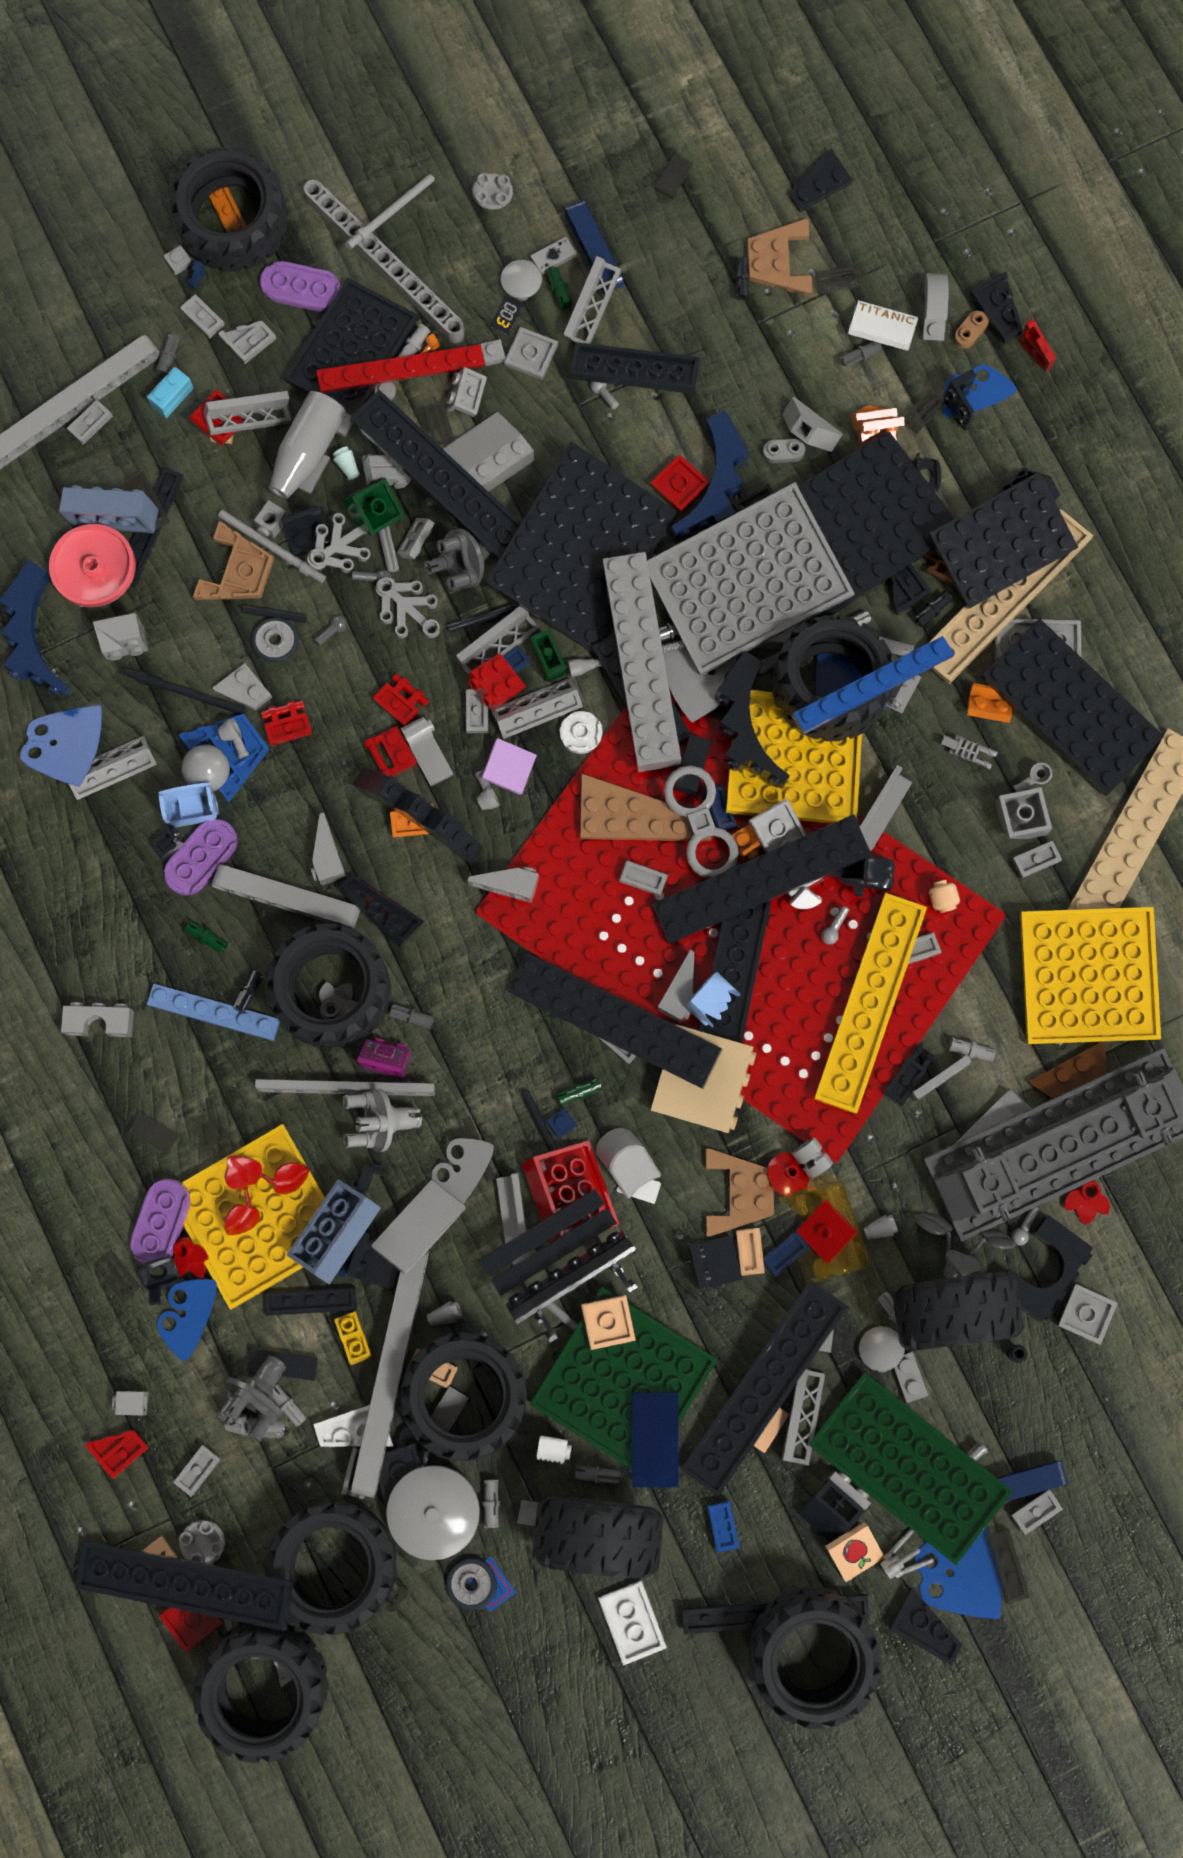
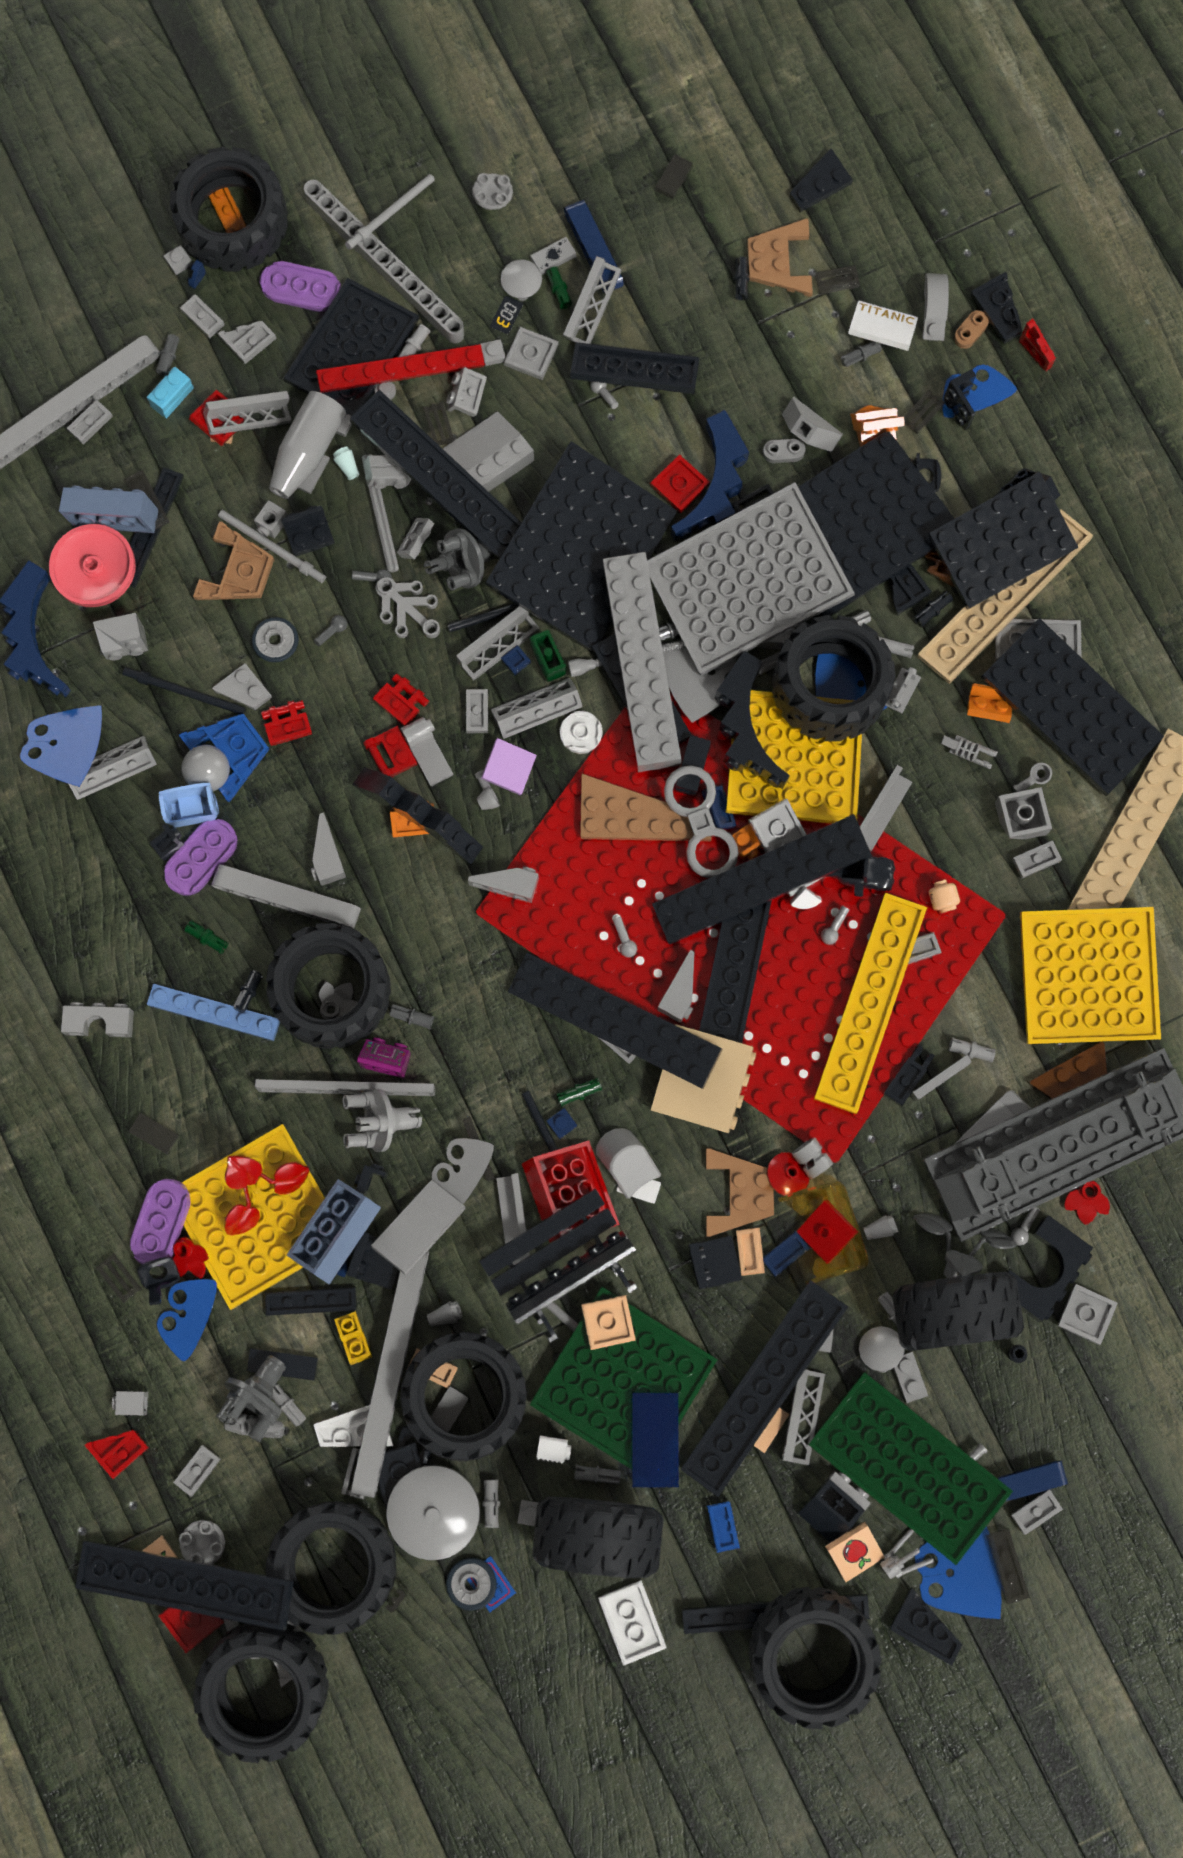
light grey bar [218,718,249,759] -> none
black bar [242,605,307,623] -> none
light grey plant [307,513,370,573] -> none
black wing [339,874,424,948] -> none
dark green slope [342,478,405,536] -> none
orange hand [420,334,439,354] -> none
red plate [466,653,526,712] -> none
light grey tile [619,861,668,896] -> none
light blue piece [684,972,741,1027] -> none
blue plate [792,636,954,735] -> none
none -> light grey bar [613,916,637,957]

